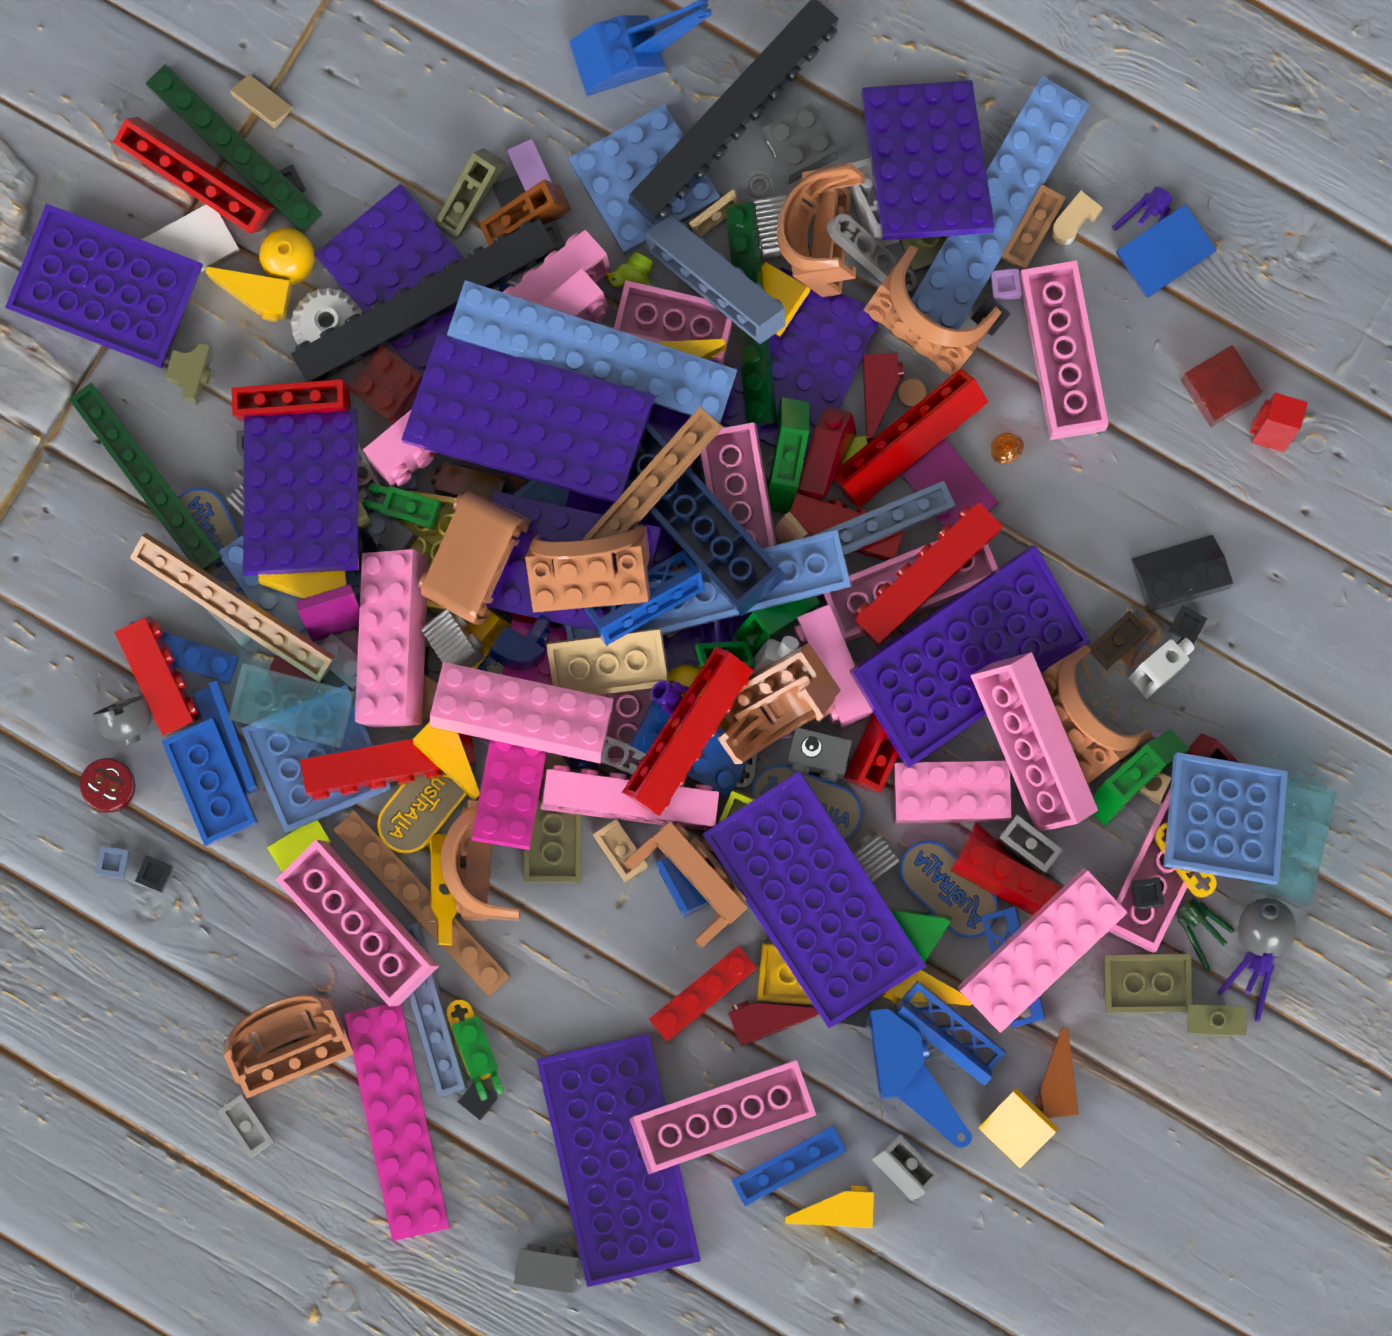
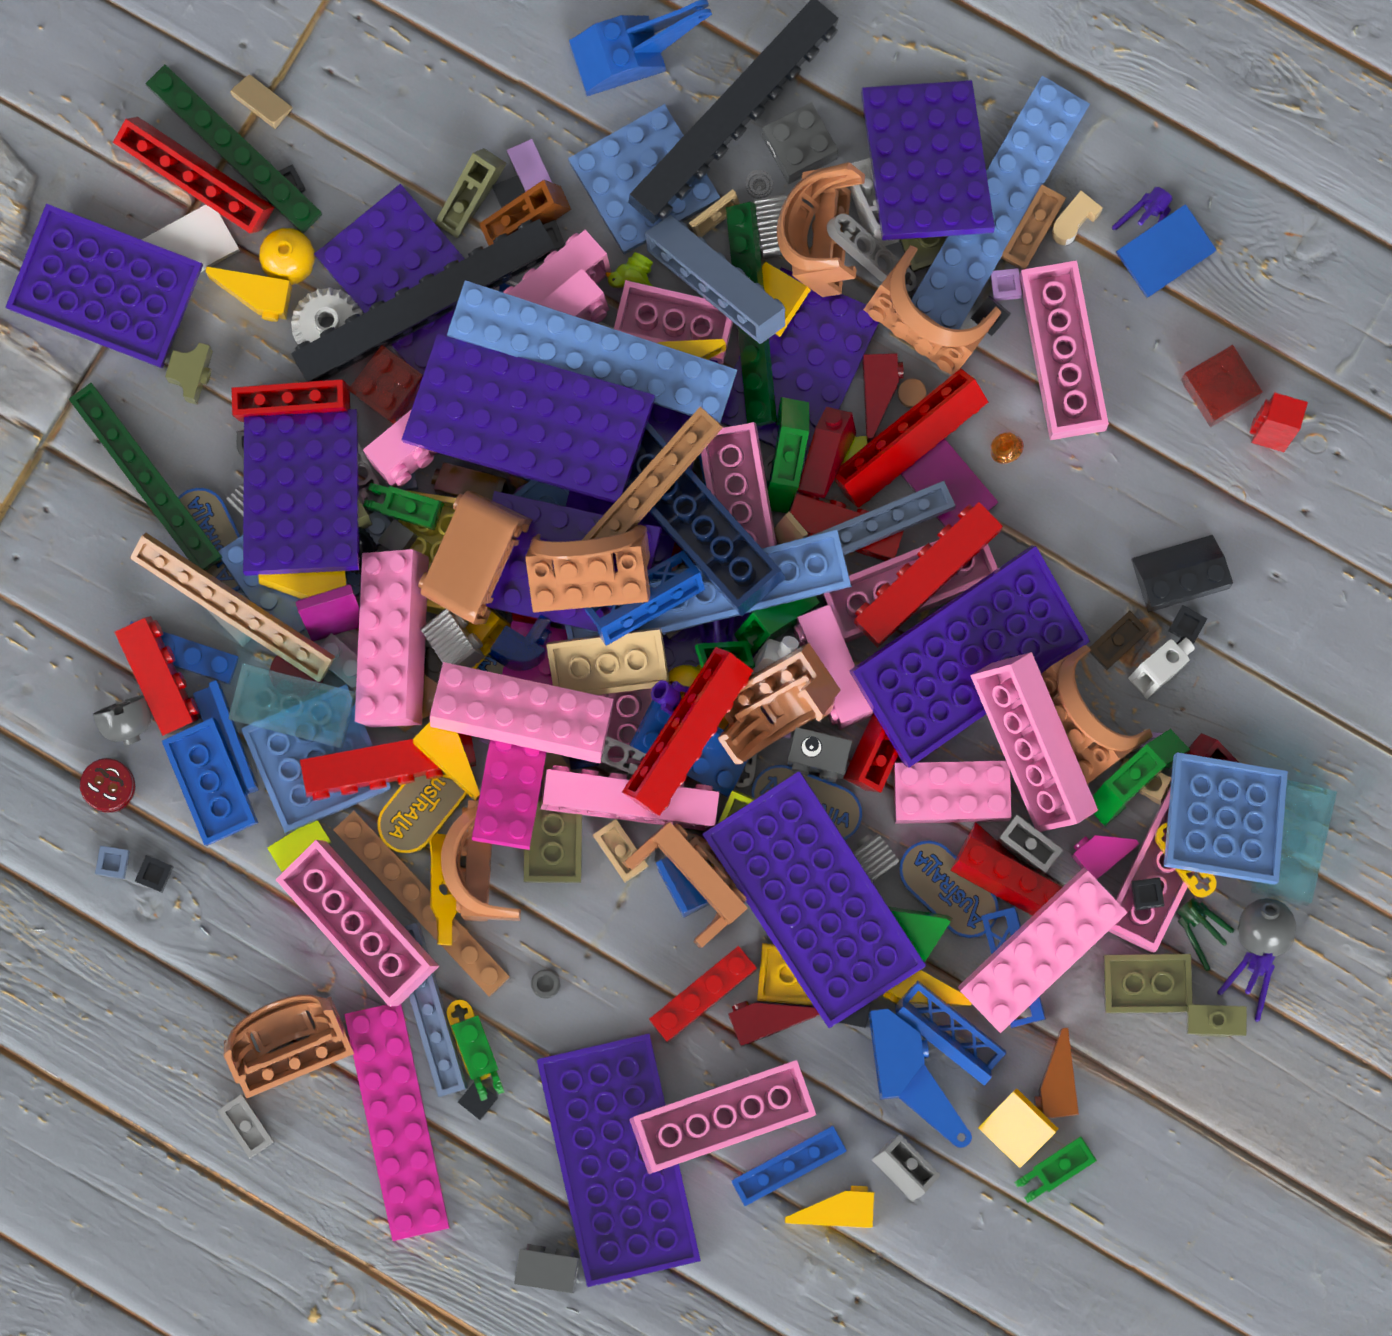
none -> dark grey tile [531,969,560,999]
none -> green hinge [1014,1136,1097,1203]
none -> dark pink slope [1071,835,1140,880]

